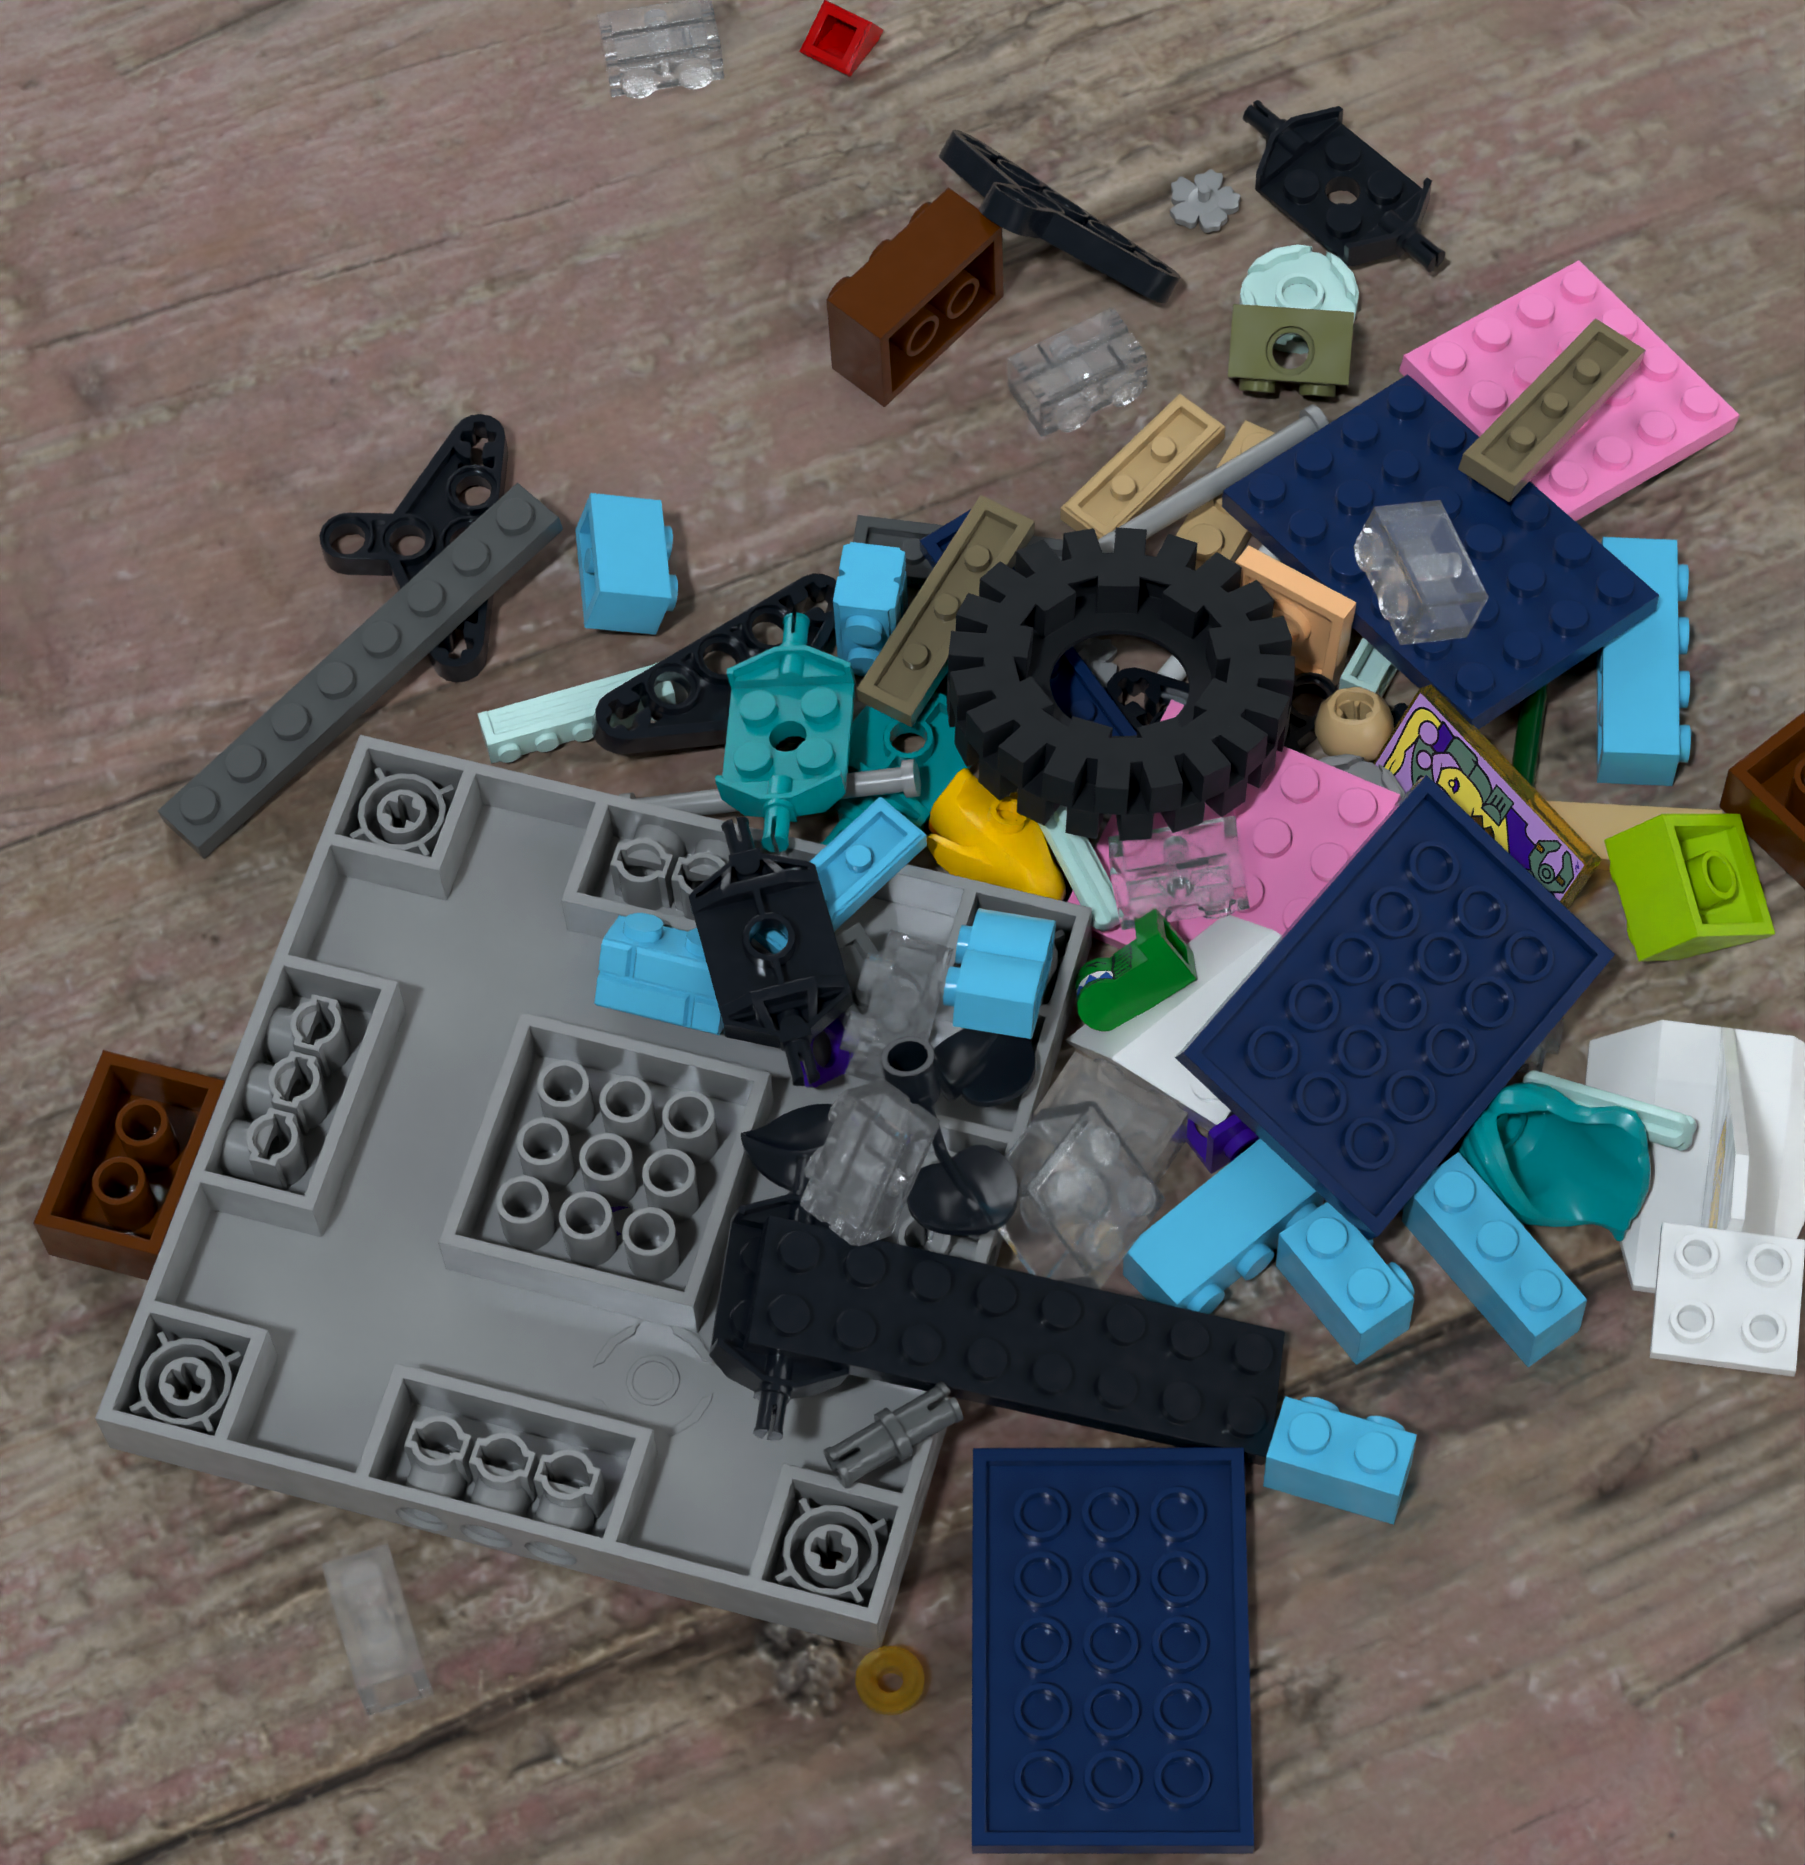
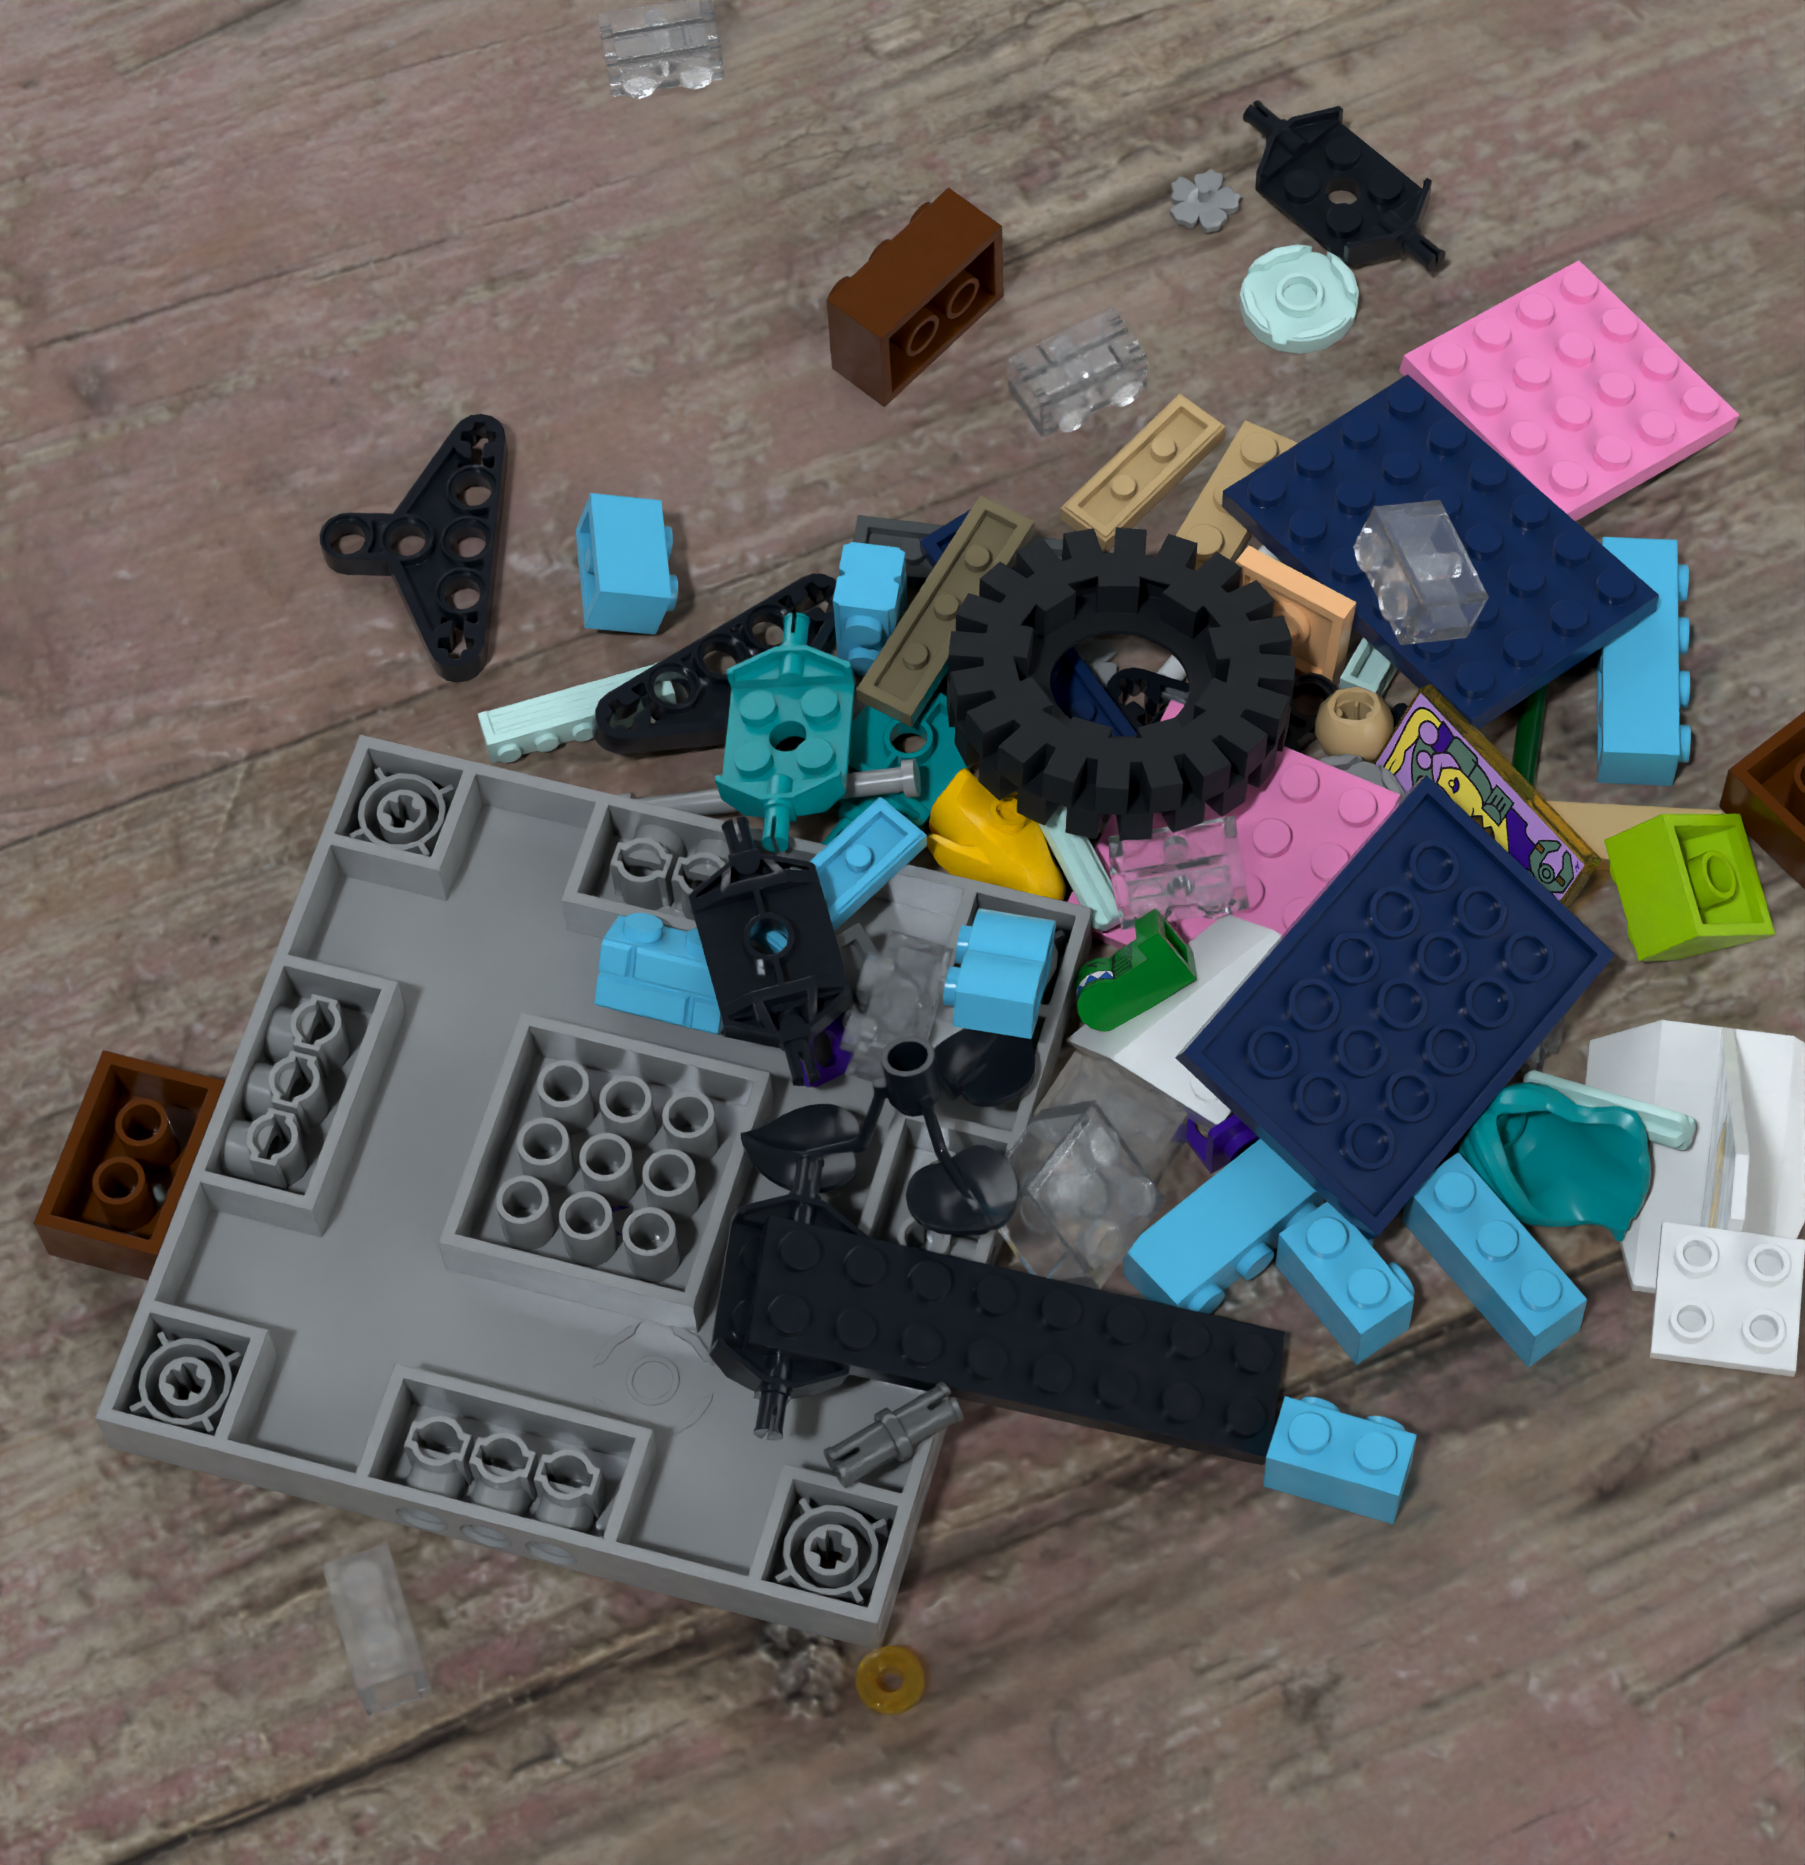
dark grey plate [158,482,563,859] -> none
red slope [799,0,883,77] -> none
clear brick [800,1080,940,1246] -> none
black beam [939,130,1181,304] -> none
dark blue plate [972,1448,1254,1854] -> none
light grey bar [1098,404,1329,553] -> none
olive brick [1228,304,1354,397] -> none
dark tan plate [1458,318,1646,502] -> none

